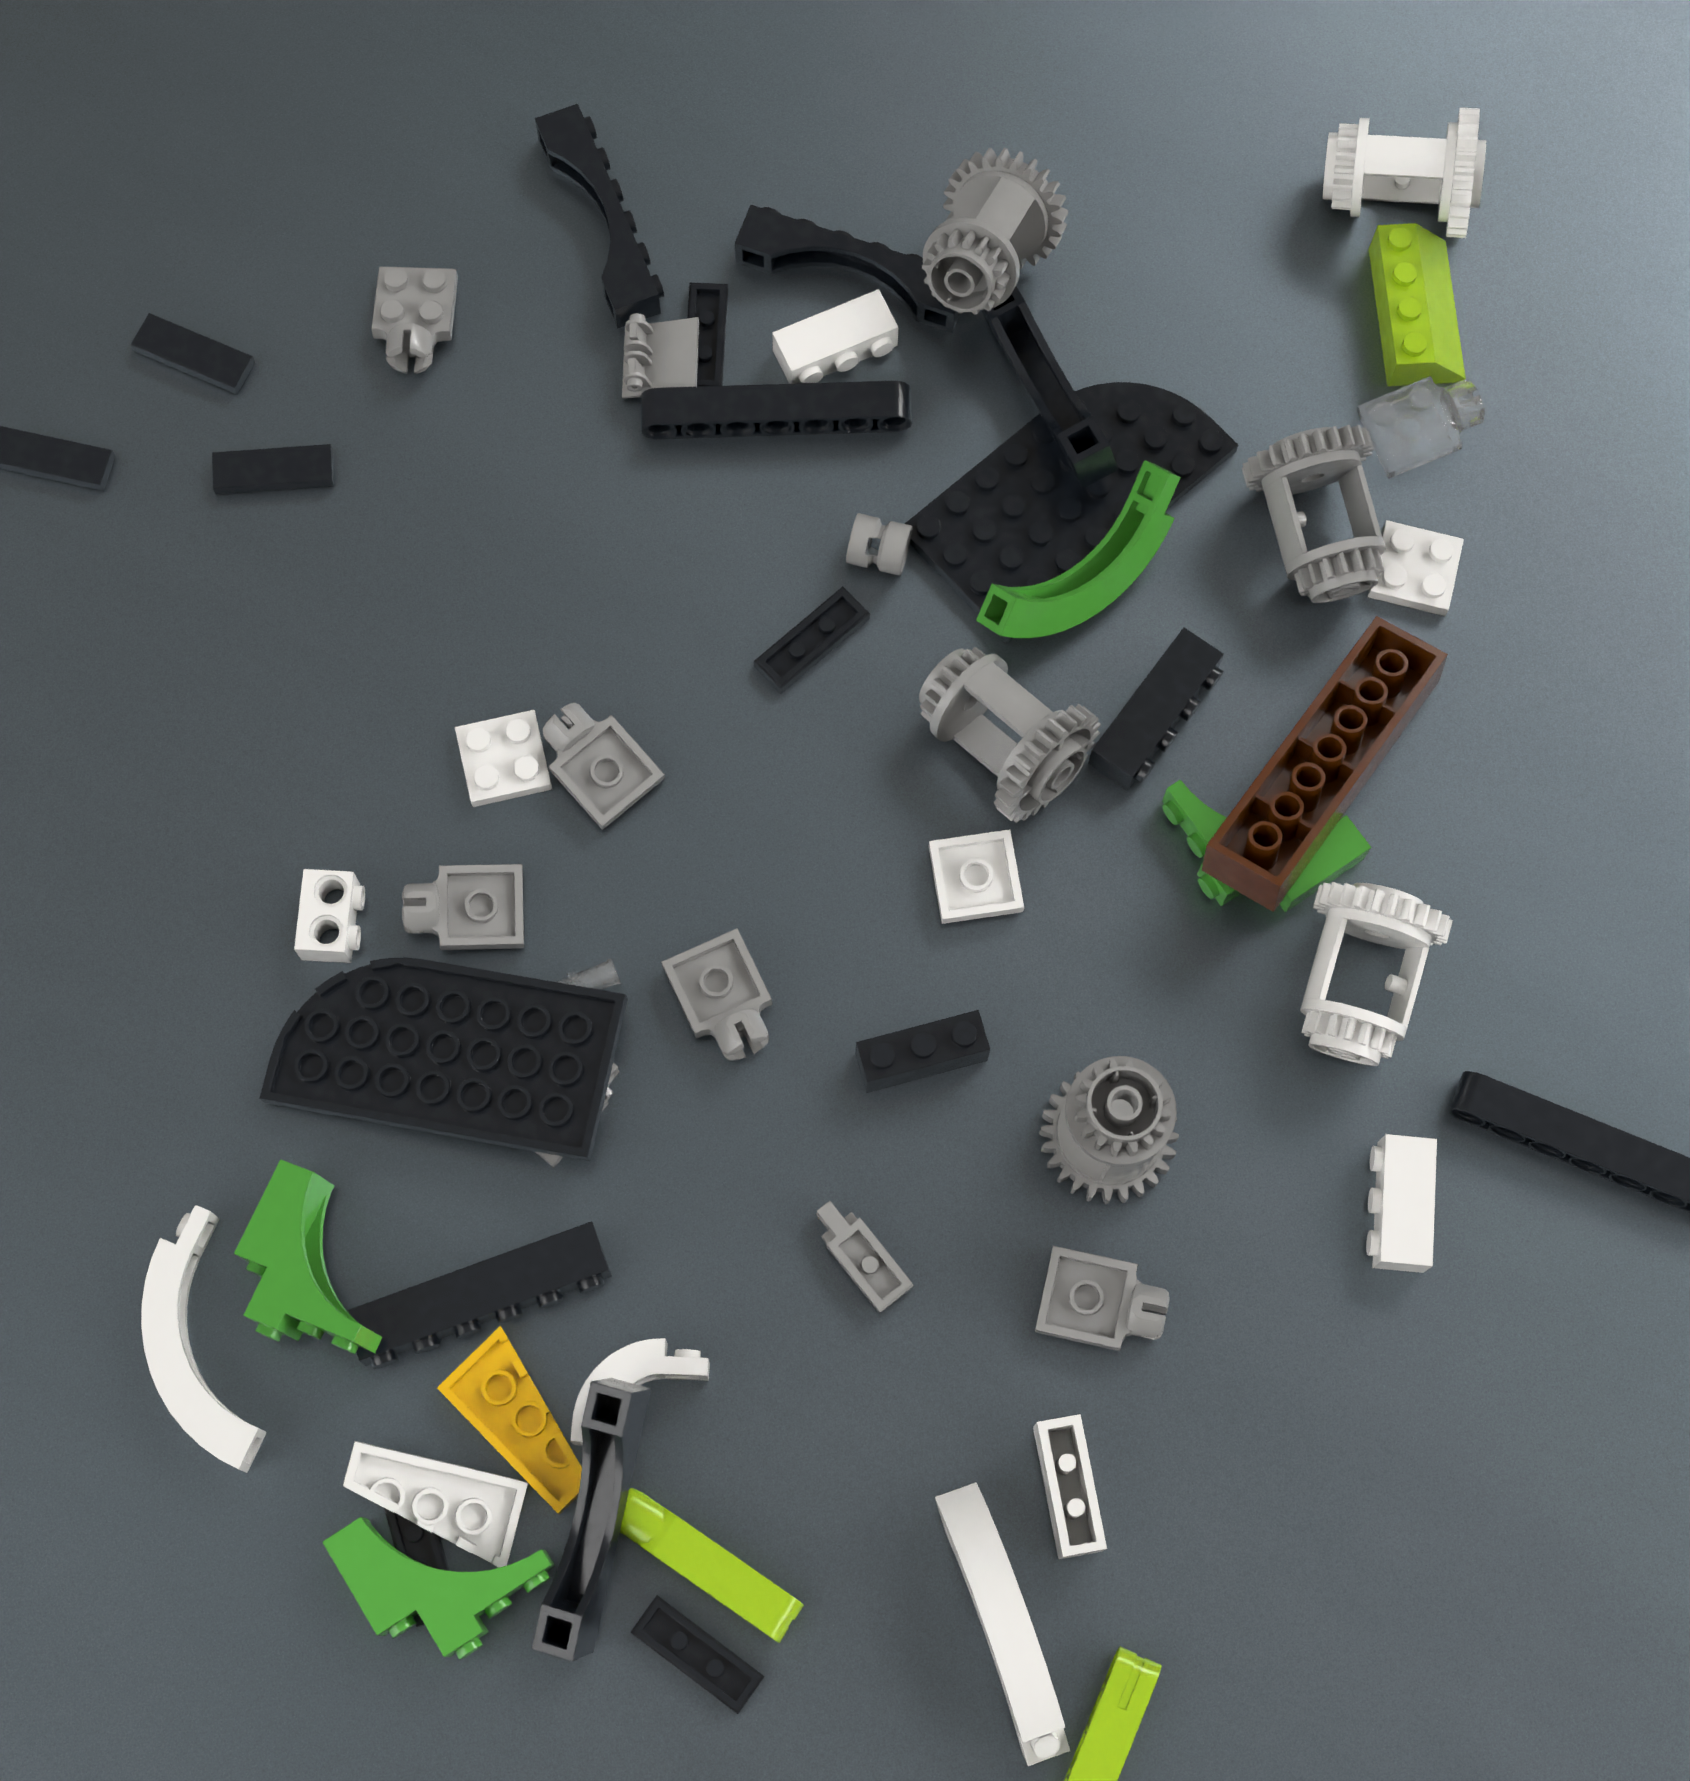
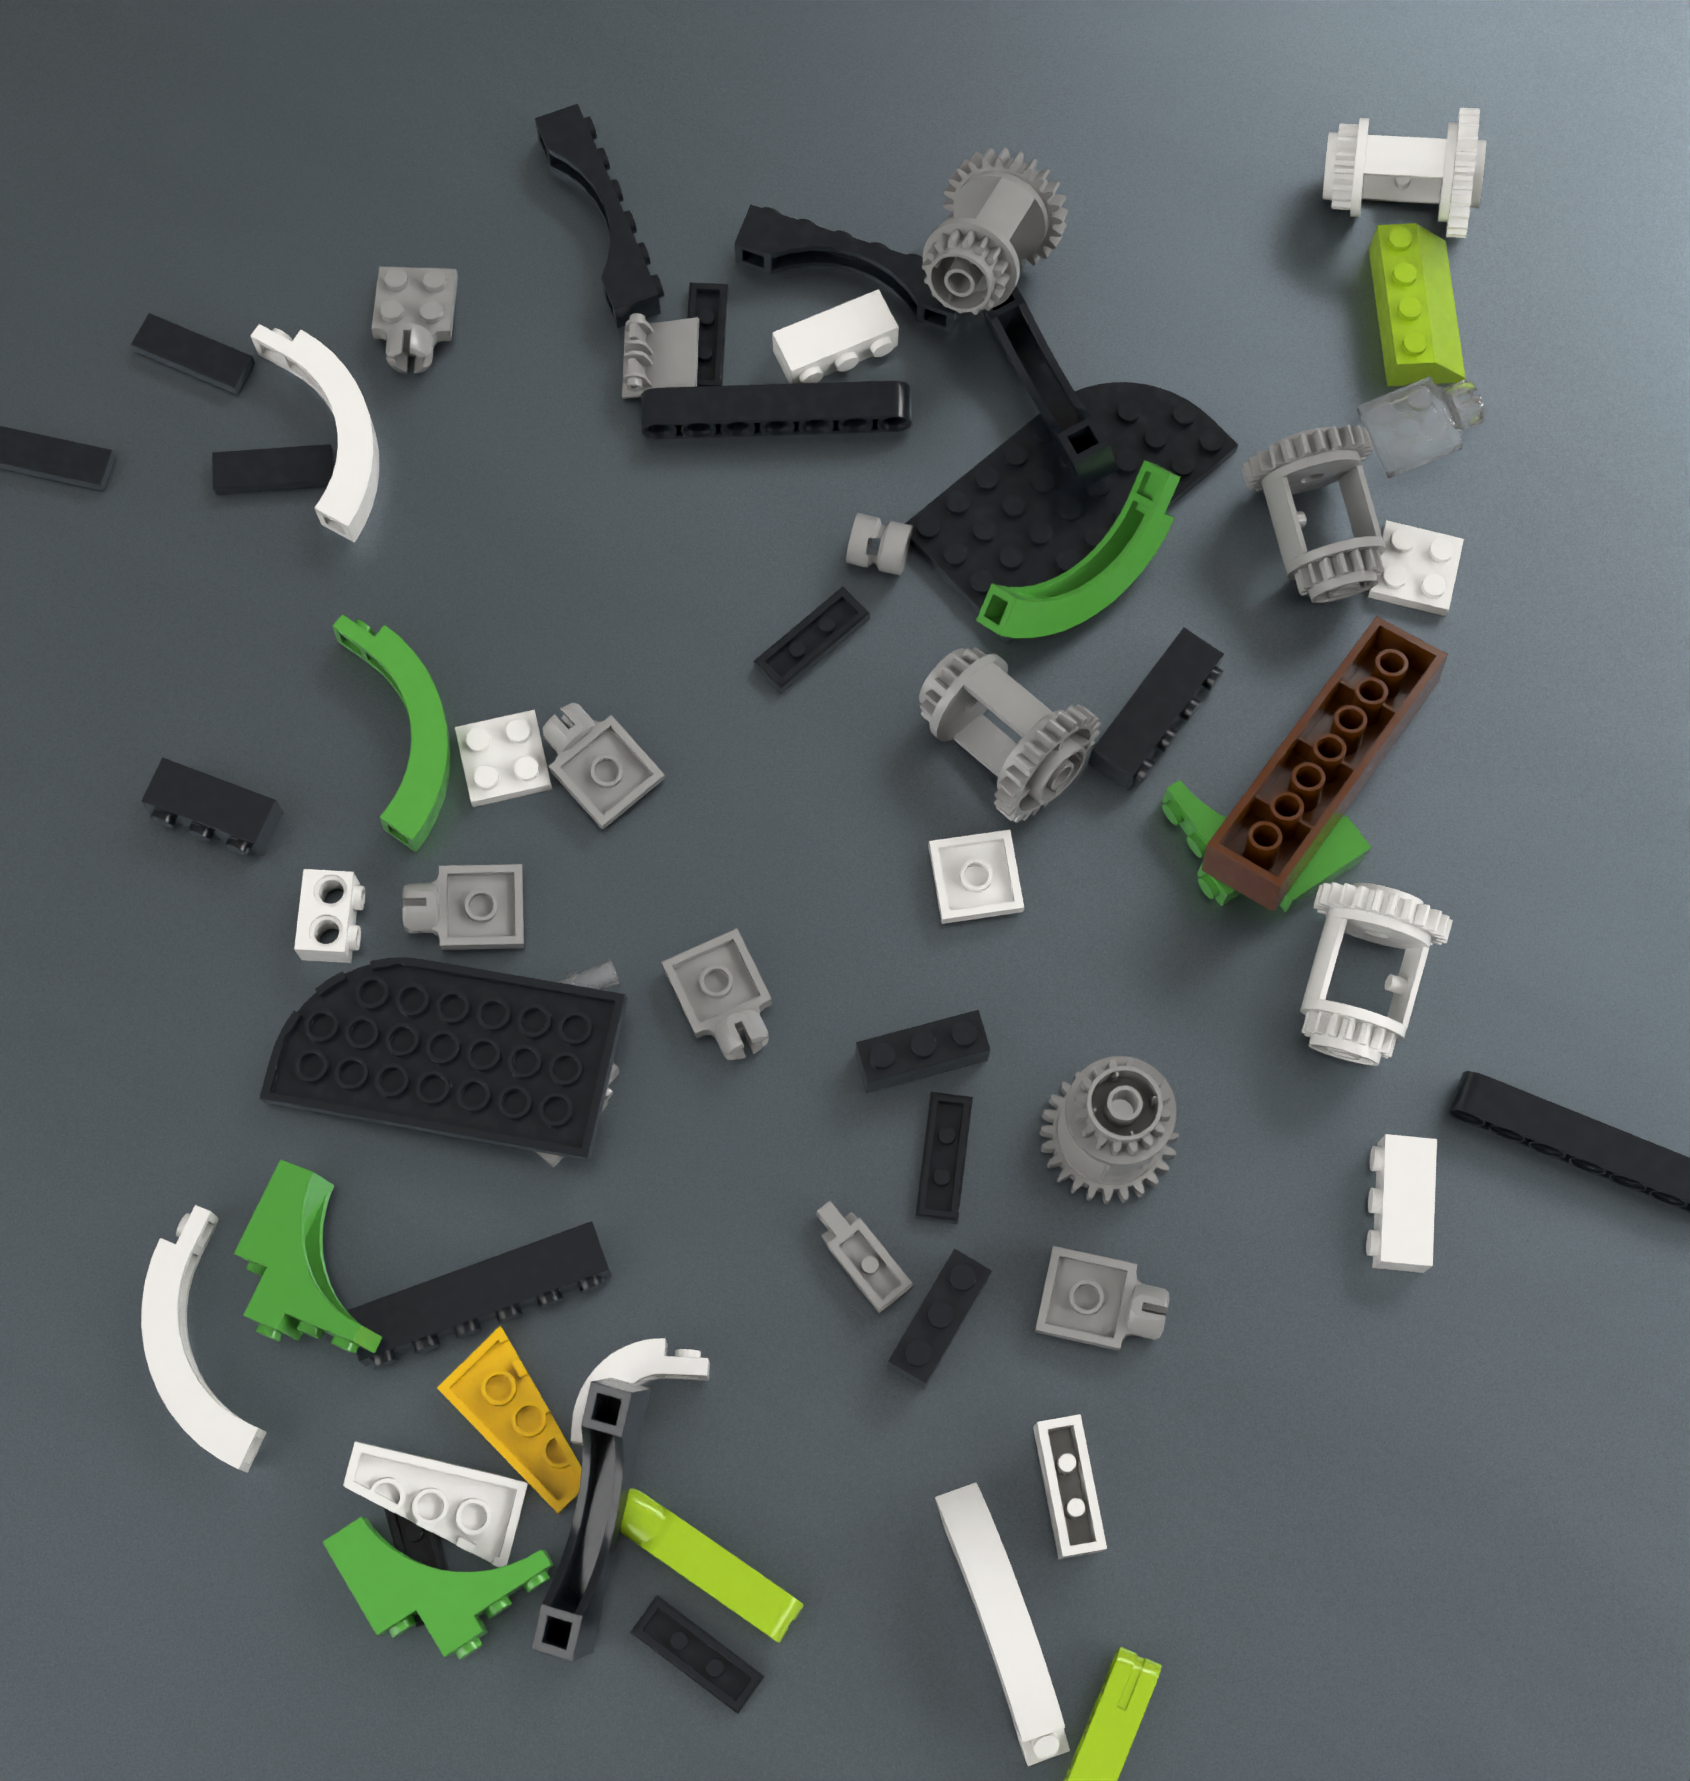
none -> black brick [142,757,283,856]
none -> white arch [251,324,379,543]
none -> bright green arch [332,614,451,853]
none -> black brick [887,1249,992,1390]
none -> black tile [915,1092,973,1224]

